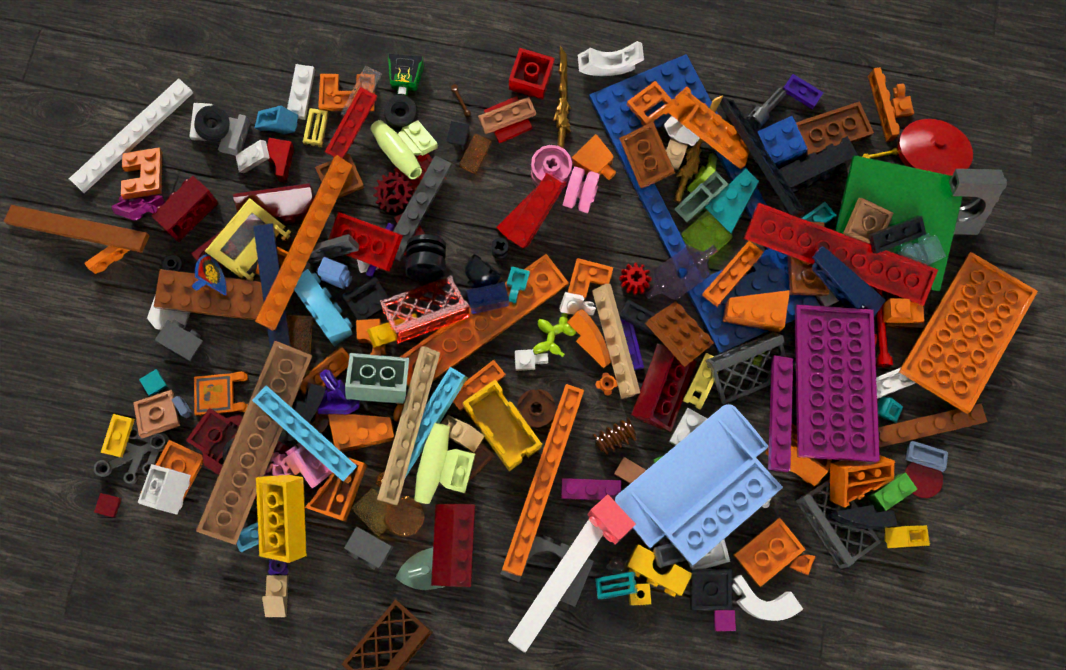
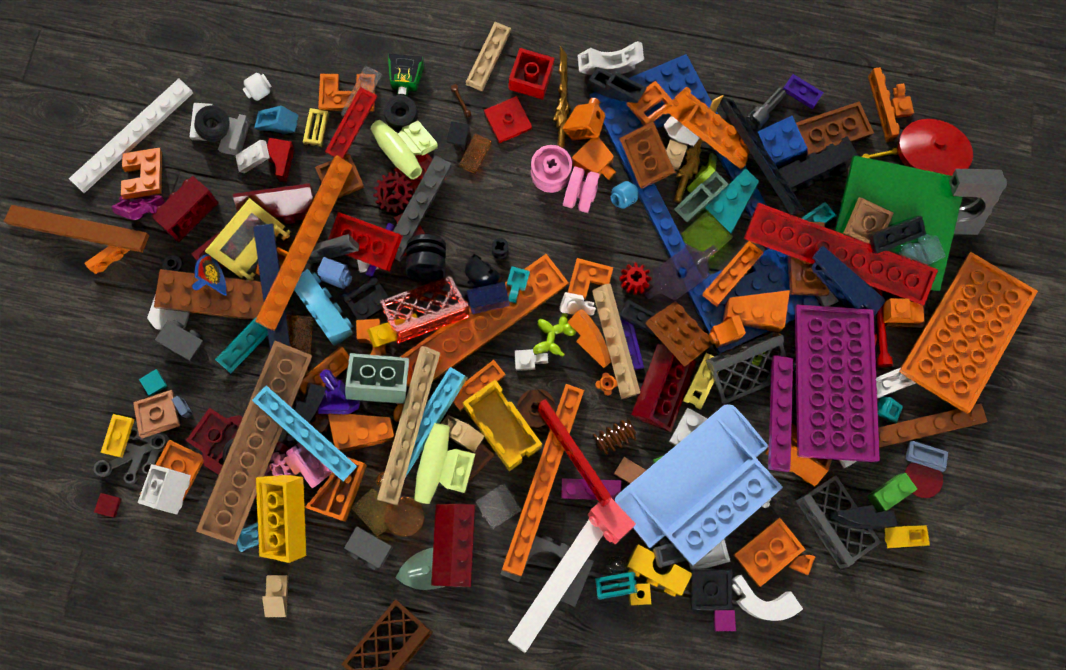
orange flag [194,371,248,416] -> none
dark purple plate [268,559,289,575] -> none
white plate [287,64,315,120] -> none
nougat tile [478,97,536,134] -> none
red wedge [496,173,566,248] -> none
orange wedge [830,455,895,508] -> none
none -> teal plate [215,317,268,373]
none -> white head [243,73,272,101]
none -> tan tile [466,22,511,91]
none -> clear piece [475,483,522,530]
none -> red tile [538,399,612,507]
none -> orange torso [562,98,605,140]
none -> black slope [587,67,647,103]
none -> dark azure head [610,181,638,209]
none -> orange arch [709,315,746,348]

